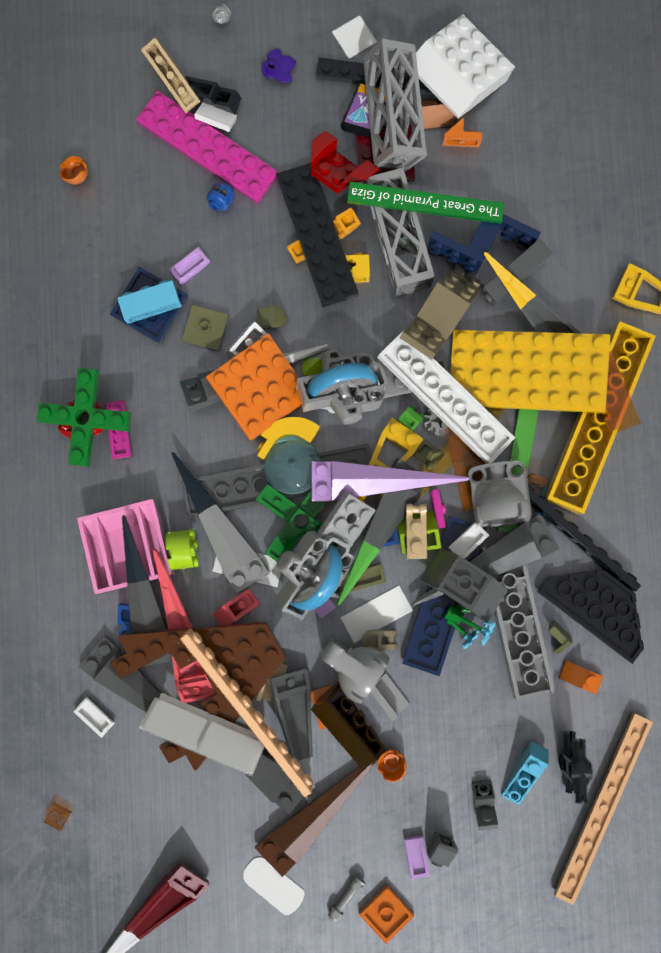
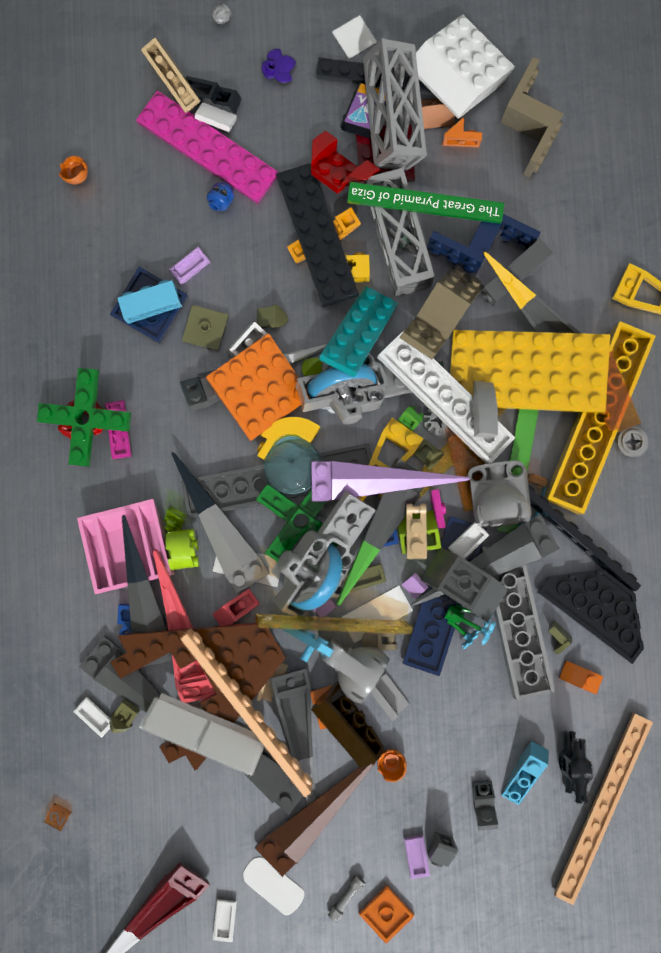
none -> olive tile [109,699,140,733]
none -> clear neon green tile [164,506,187,532]
none -> white tile [213,899,237,942]
none -> clear yellow tile [255,614,413,634]
none -> medium azure plate [270,616,334,662]
none -> teal plate [319,286,398,378]
none -> lavender tile [402,573,428,599]
none -> light grey slope [472,381,498,438]
none -> dark tan bracket [501,57,563,178]
none -> light grey gear [617,427,648,457]

